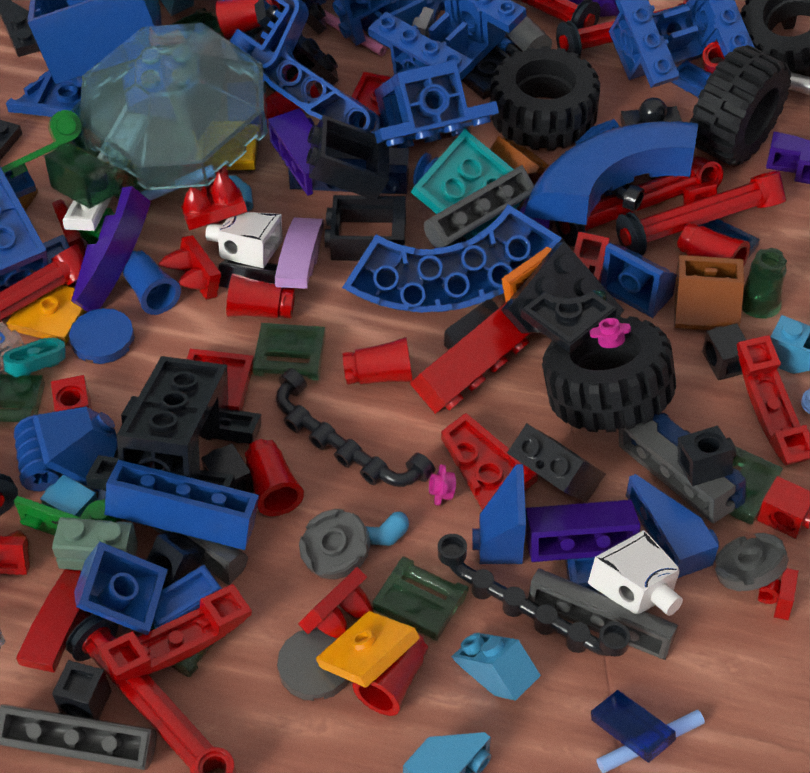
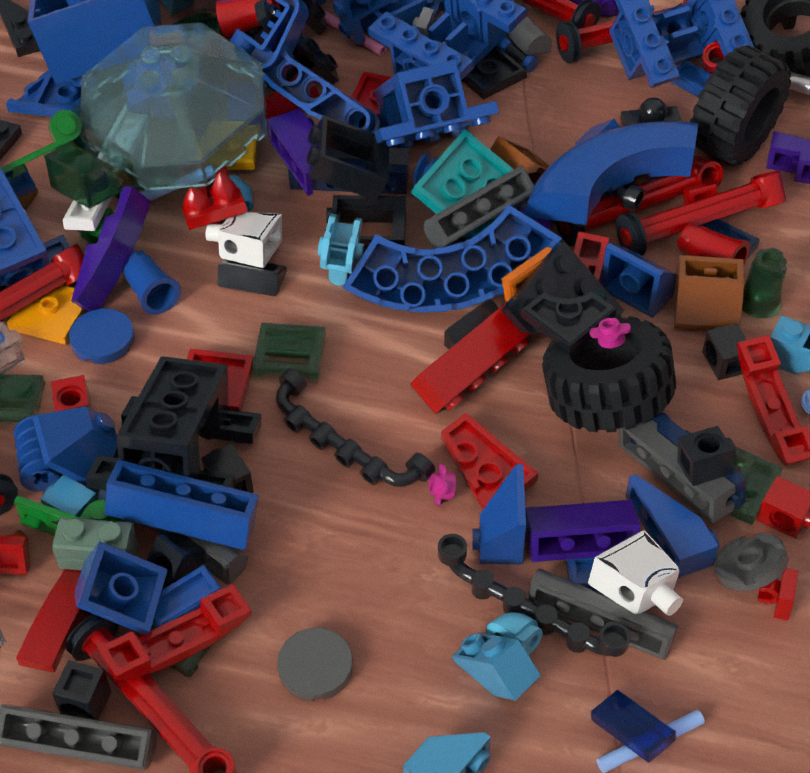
teal plate [3,338,66,378] -> none
red tile [52,199,86,254] -> none
red tile [158,235,221,300] -> none
red plant [226,273,295,319] -> none
red plant [245,439,304,516] -> none
lavender slope [275,217,324,289] -> none
red tile [298,567,374,638] -> none
dark grey tile [299,509,371,580] -> none
light orange plate [315,611,420,688] -> none
red plant [342,337,413,385] -> none
red plant [352,633,429,716] -> none
dark azure arm [366,512,409,546] -> none
clear green plate [372,556,469,641] -> none
black tyre [490,46,600,151] -> none
black window [507,423,606,503] -> none
none -> medium azure hinge [318,214,364,286]
none -> medium azure piece [486,612,543,655]

